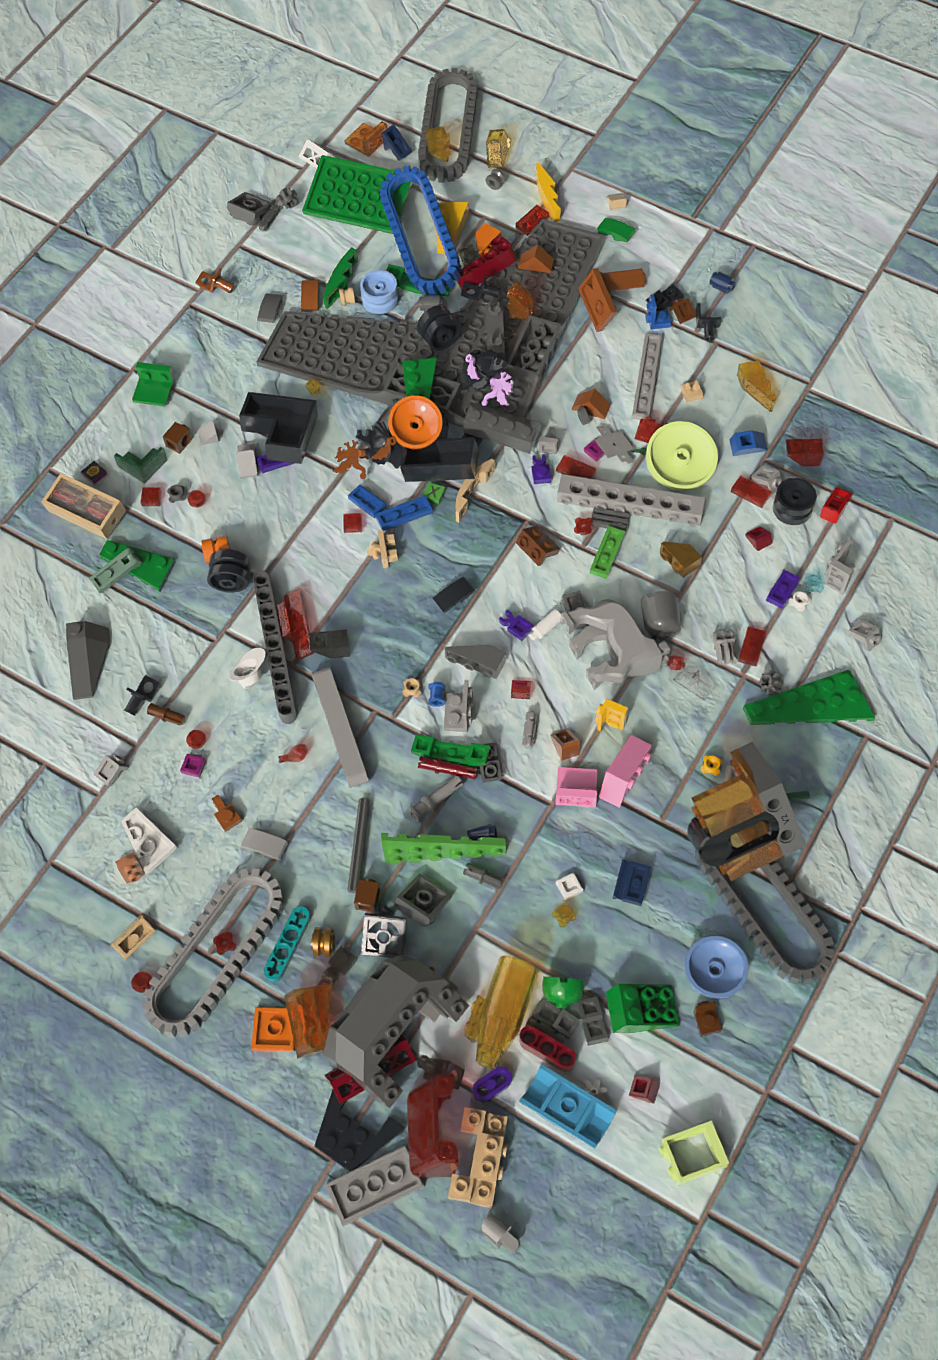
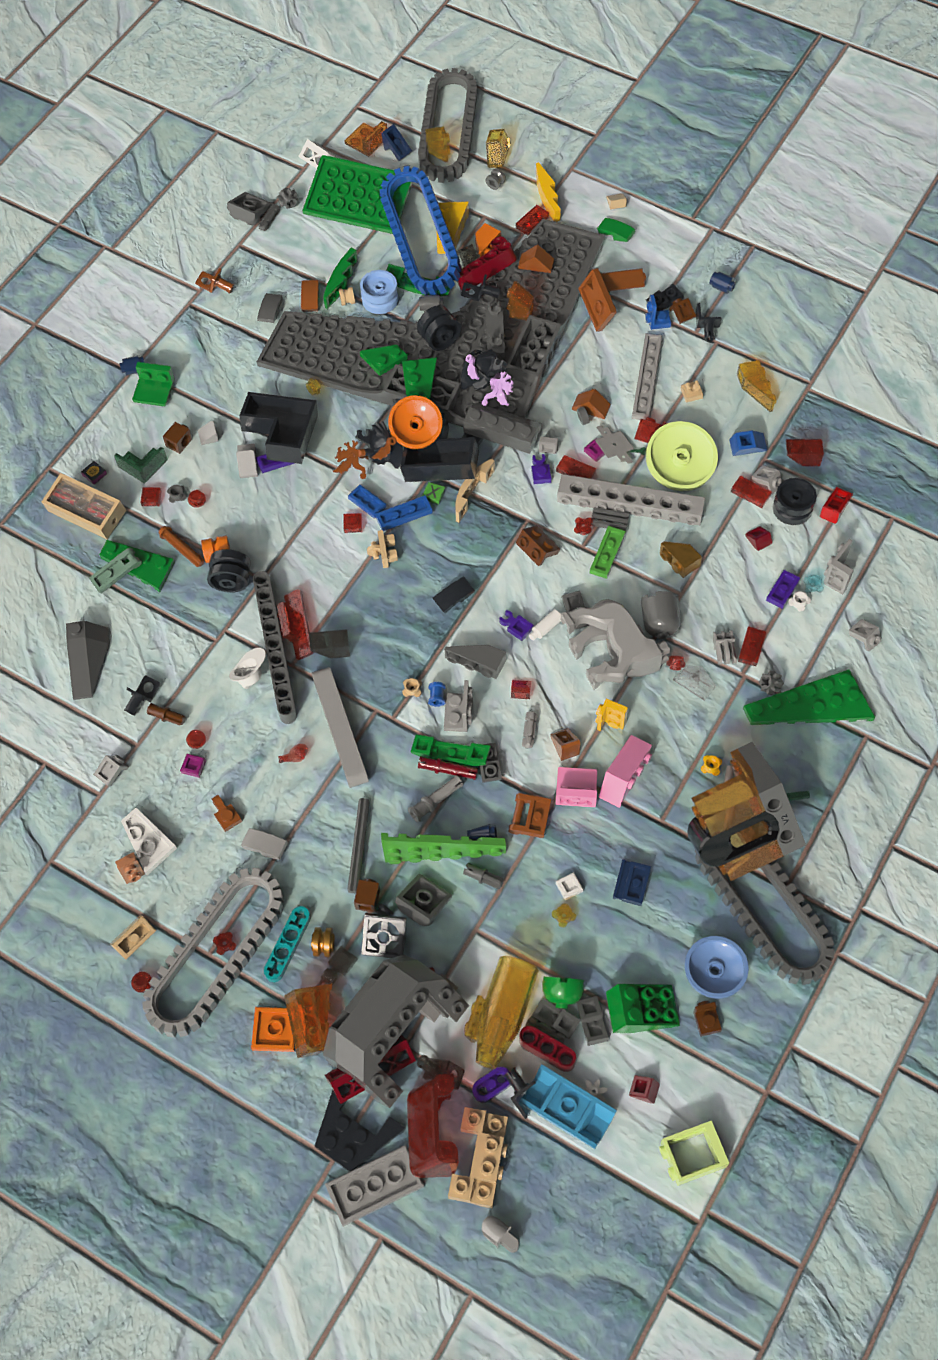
none -> dark blue brick [119,355,145,376]
none -> dark orange axle [159,526,205,567]
none -> green wing [360,345,407,376]
none -> black bracket [503,1067,536,1119]
none -> dark orange plate [508,793,551,838]

